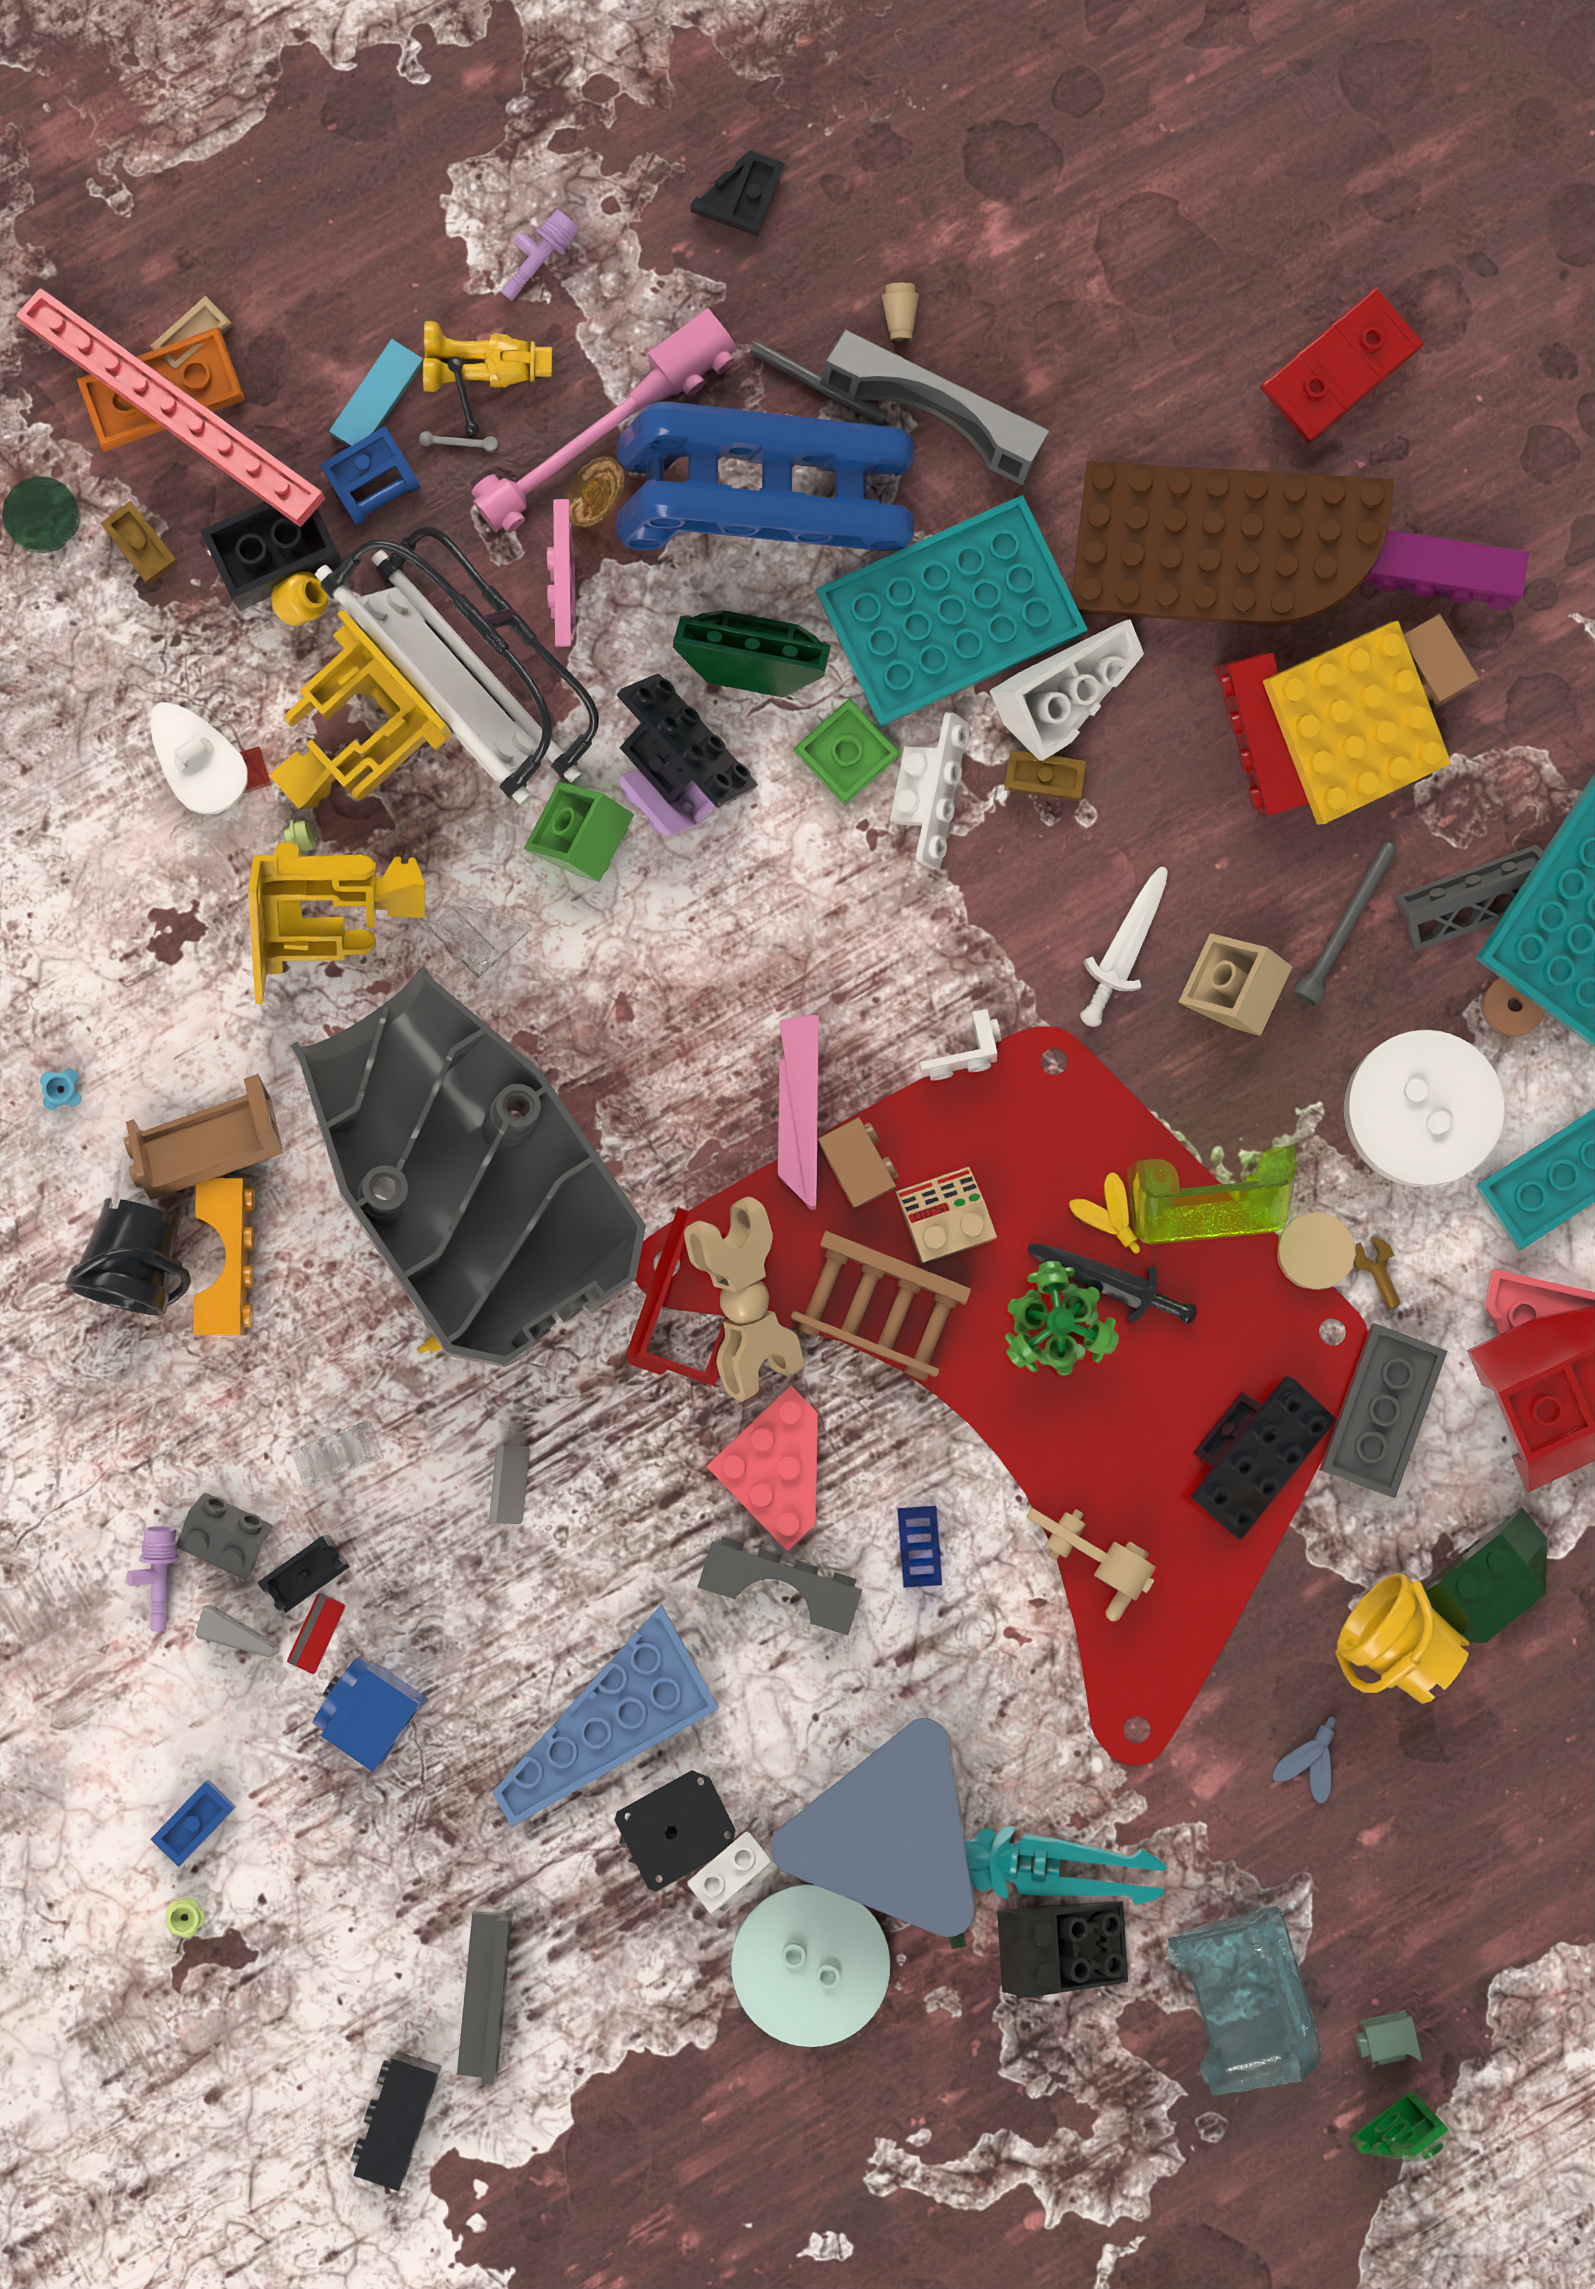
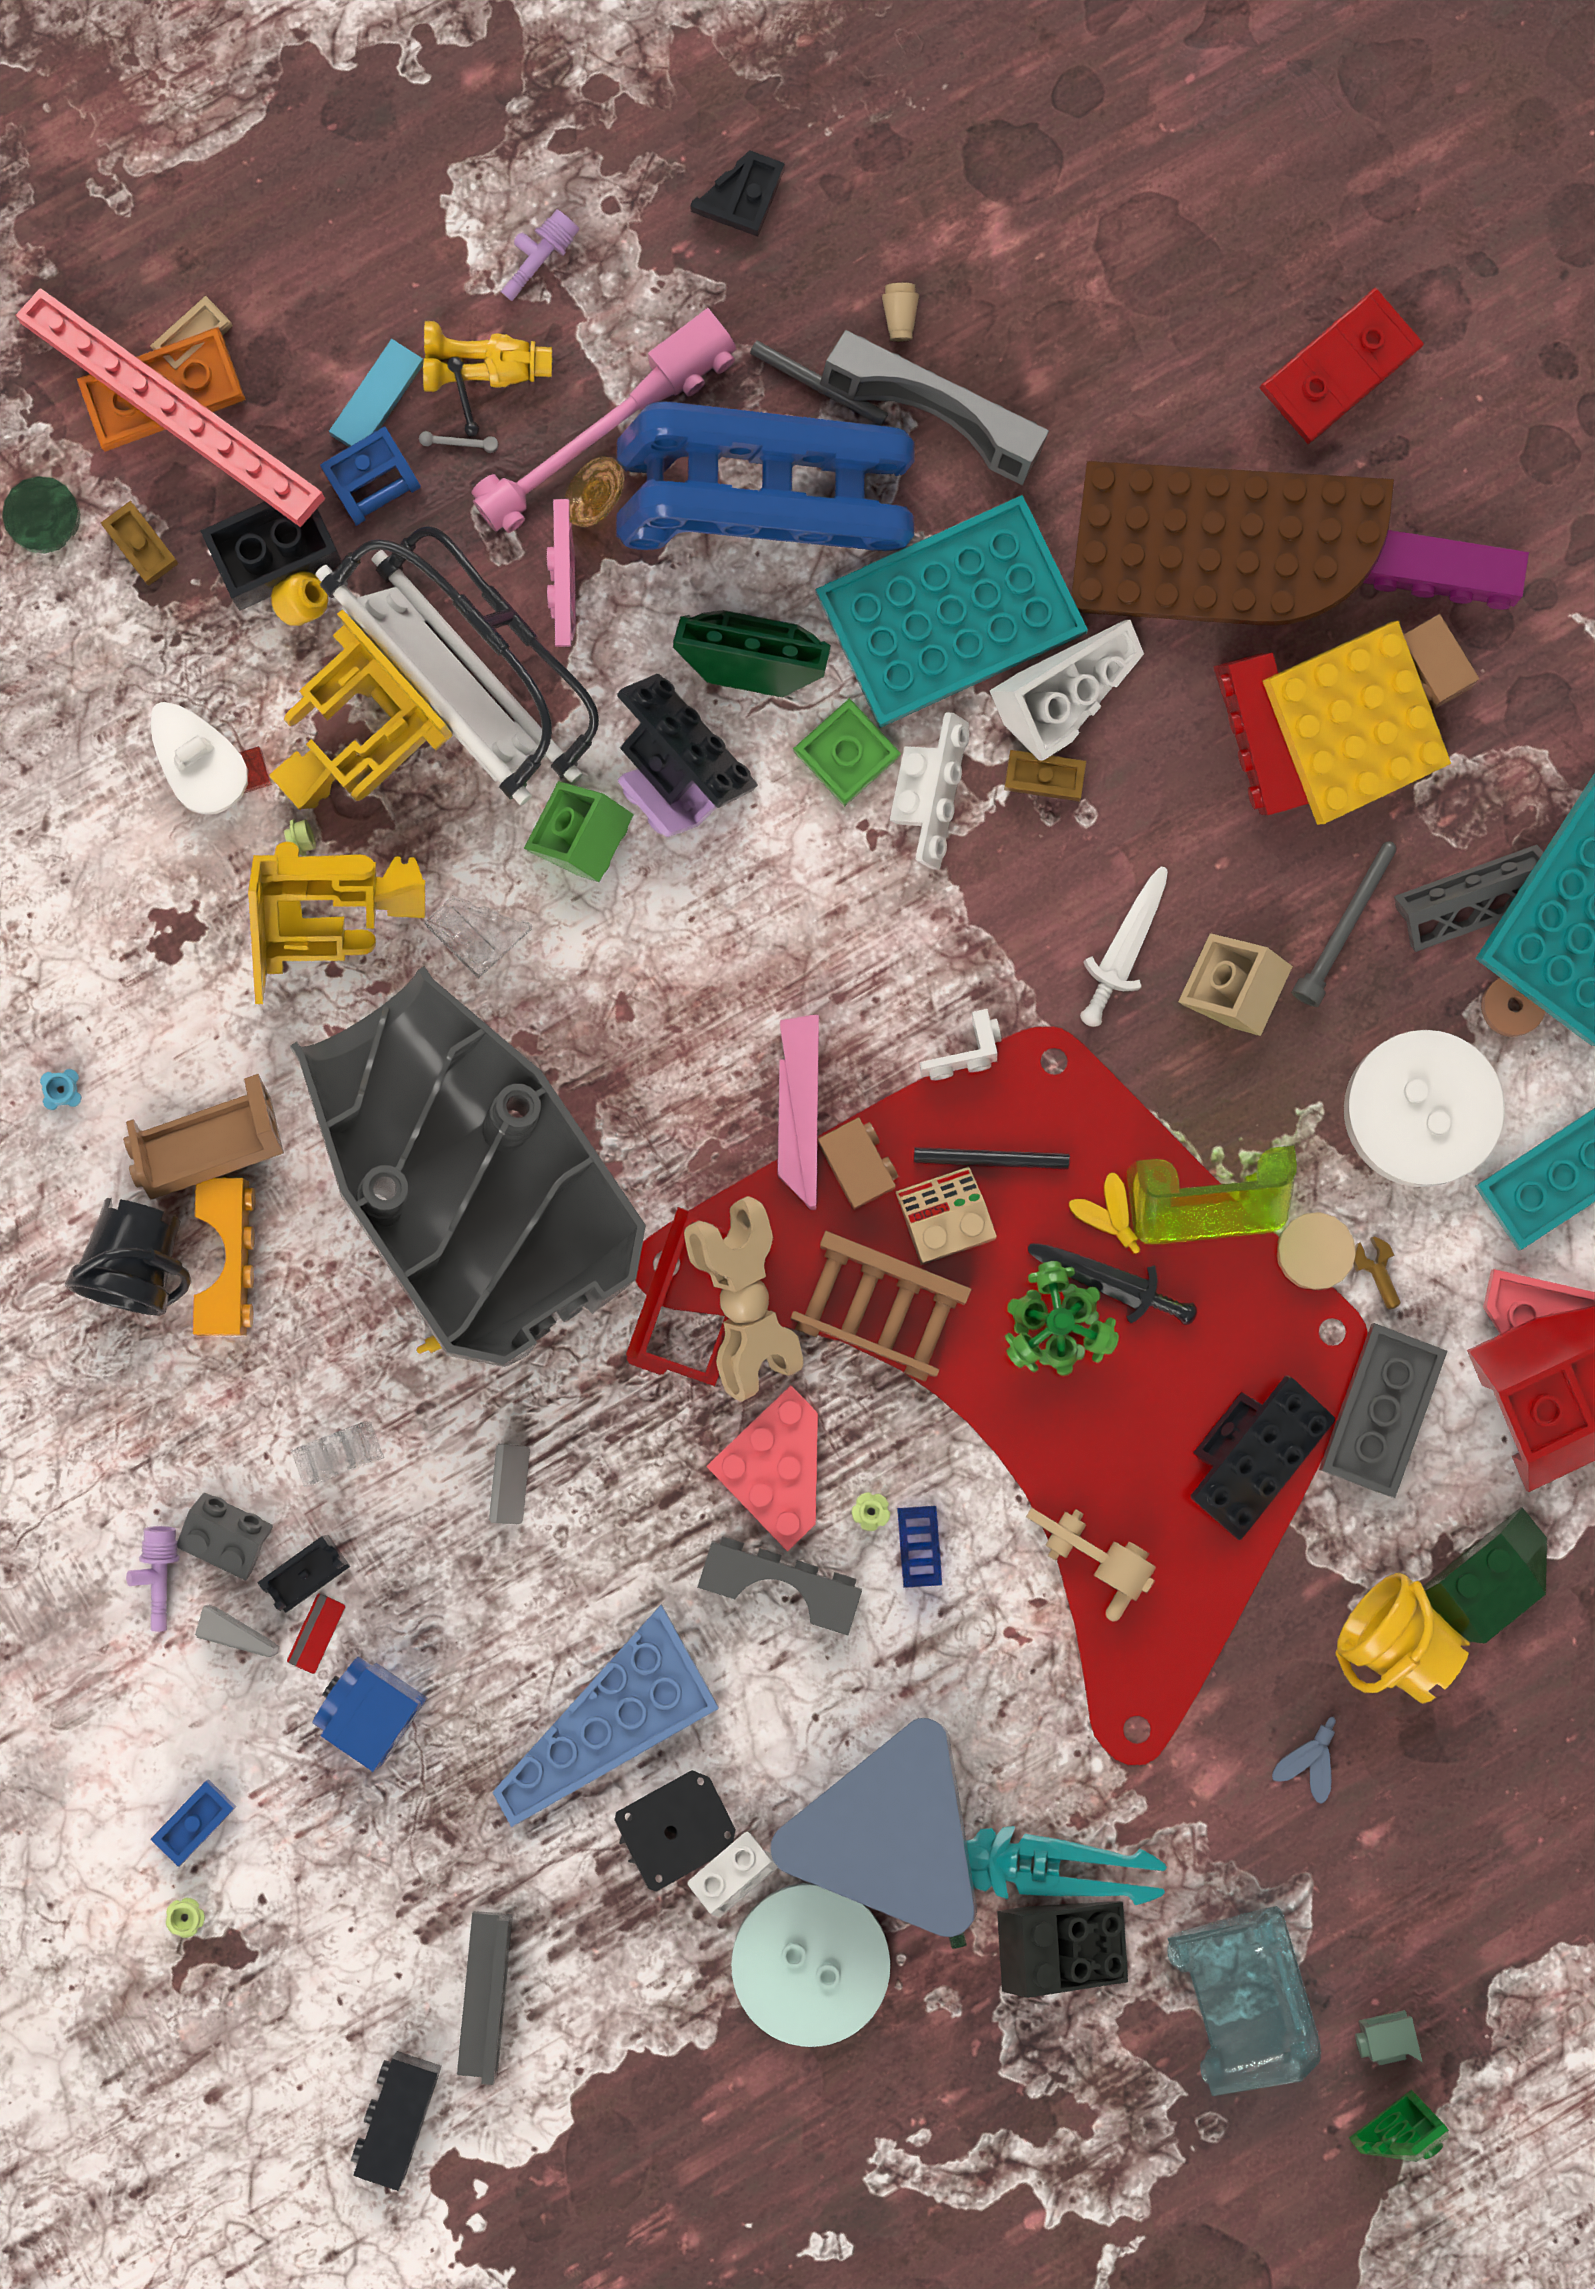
none -> yellowish green plate [852,1492,890,1531]
none -> black bar [914,1147,1070,1169]

